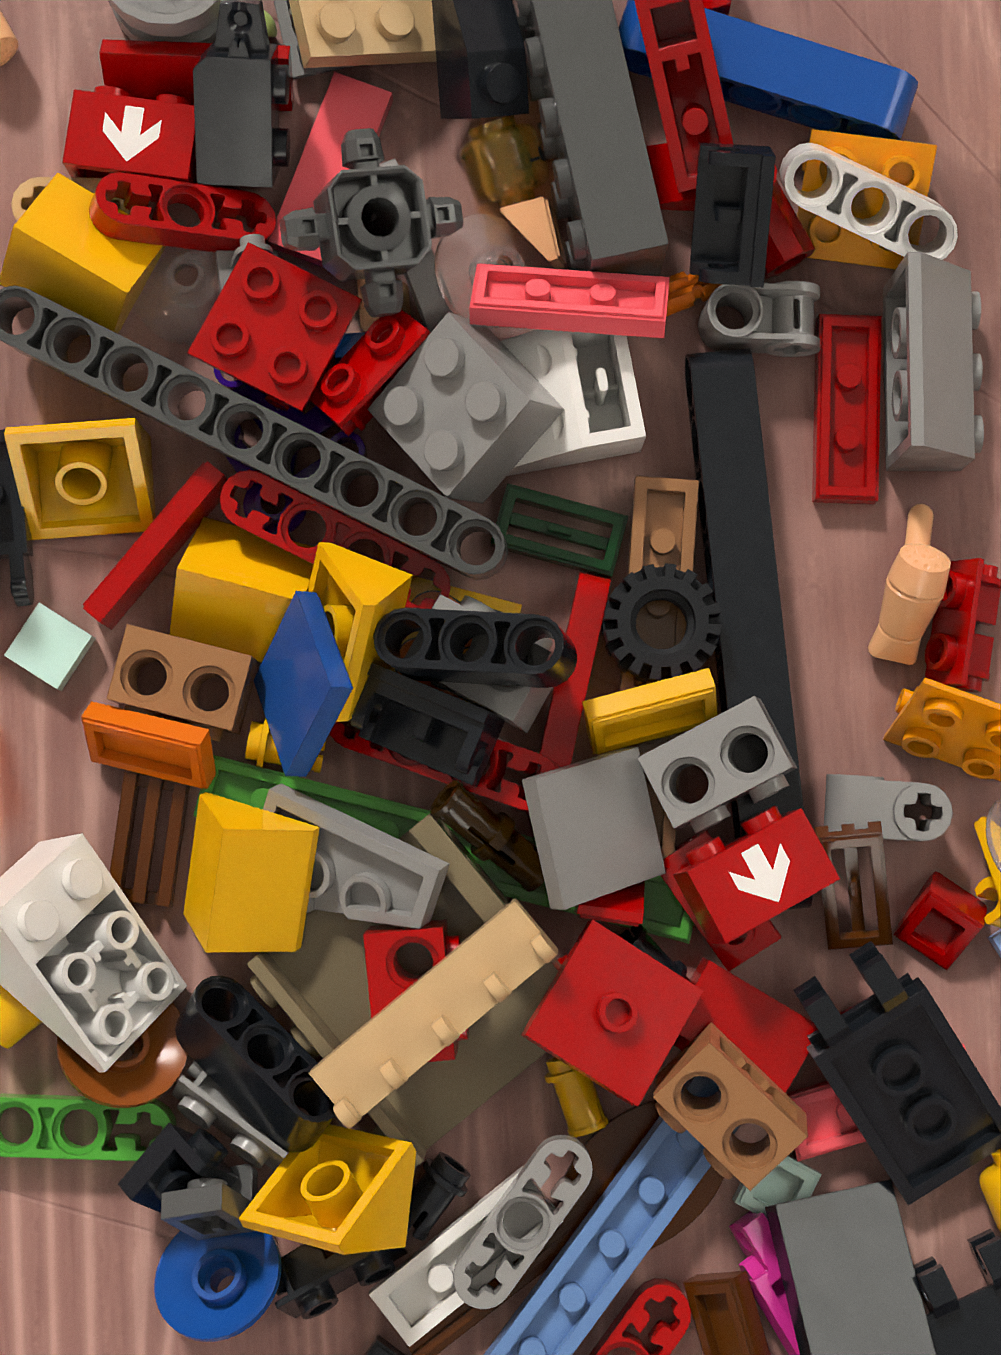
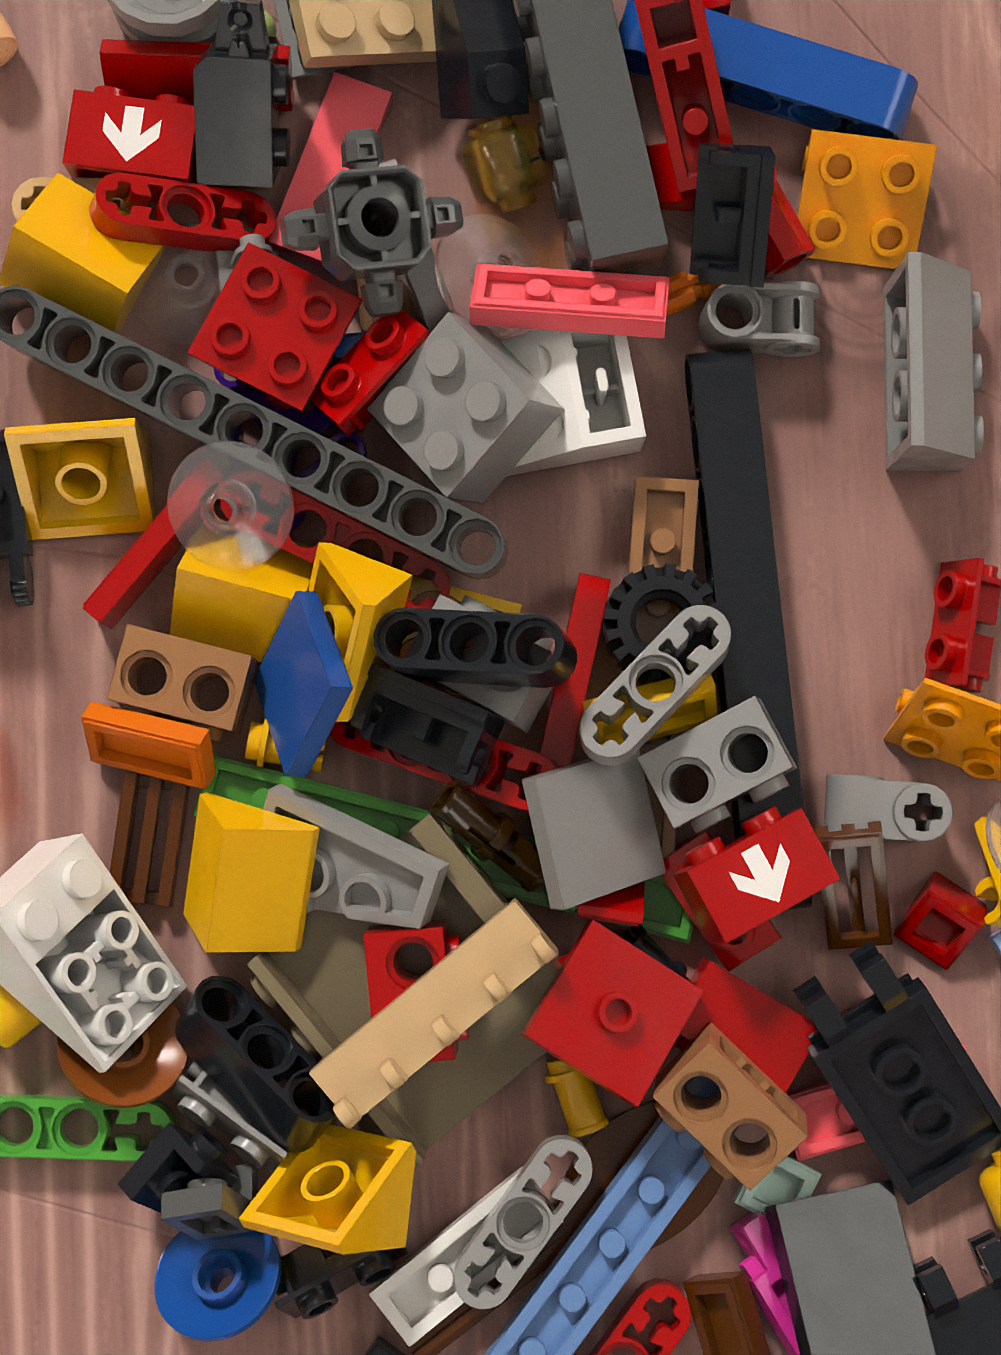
light aqua tile [4,602,96,691] -> none
black pin [407,1152,470,1241] -> none
dark green tile [491,483,629,579] -> none
light nougat slope [500,197,567,269] -> none
white beam [779,143,958,260] -> none
red tile [812,314,882,505] -> none
light nougat piece [868,504,951,665] -> none
none -> clear dish [167,441,294,571]
none -> light grey beam [580,605,731,766]

